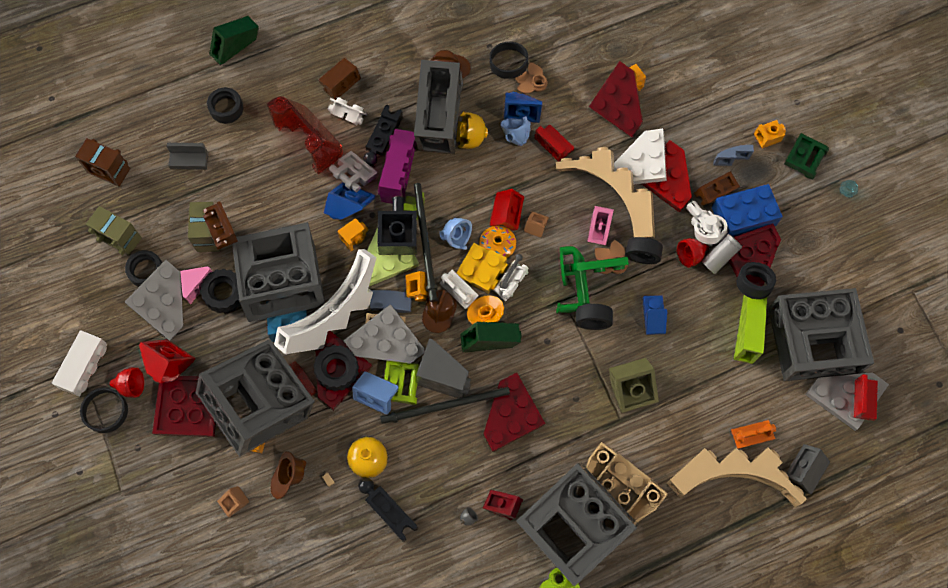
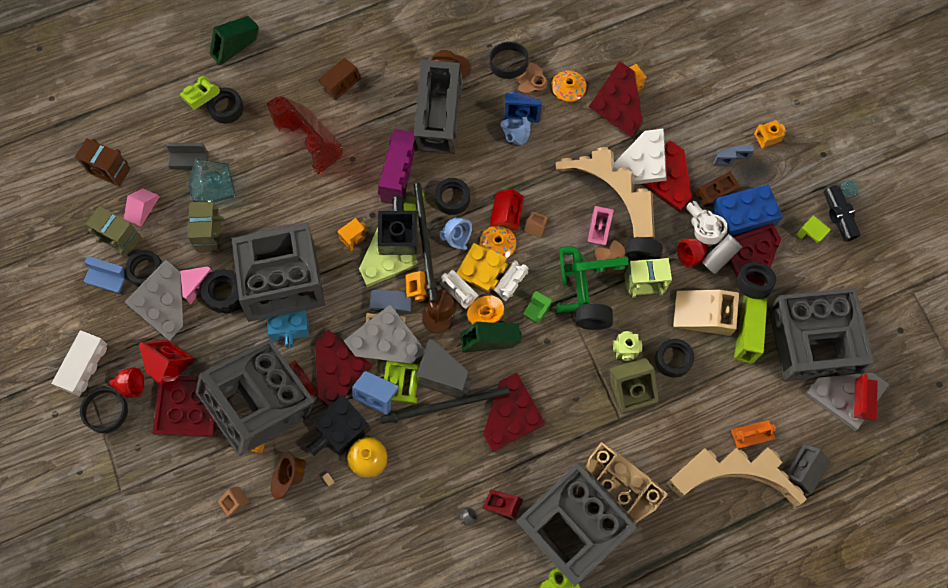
reddish brown hinge [203,201,238,250] -> none
white arch [274,249,377,354] -> none
black tyre [313,345,359,391] -> none
blue slope [324,182,376,220] -> none
white hinge [328,97,367,125] -> none
light grey plate [329,151,378,192] -> none
black plate [358,478,418,542] -> none
black plate [363,105,403,166] -> none
yellow cylinder [456,112,488,149] -> none
dark grey hinge [499,254,523,289] -> none
red panel [534,125,574,162] -> none
blue slope [642,295,667,335] -> none
dark green plate [784,133,829,179] -> none
none -> medium blue panel [84,256,127,293]
none -> bright pink slope [124,188,160,227]
none -> lime plate [180,76,220,110]
none -> clear light blue slope [189,159,236,203]
none -> black brick [306,395,371,456]
none -> black tyre [435,178,470,215]
none -> bright green panel [523,291,552,325]
none -> light orange dish [551,71,586,102]
none -> yellowish green brick [613,331,642,361]
none -> yellowish green container [624,258,672,298]
none -> black tyre [655,338,695,378]
none -> tan slope [673,290,739,336]
none -> lime panel [796,215,831,243]
none -> black piece [823,185,861,242]

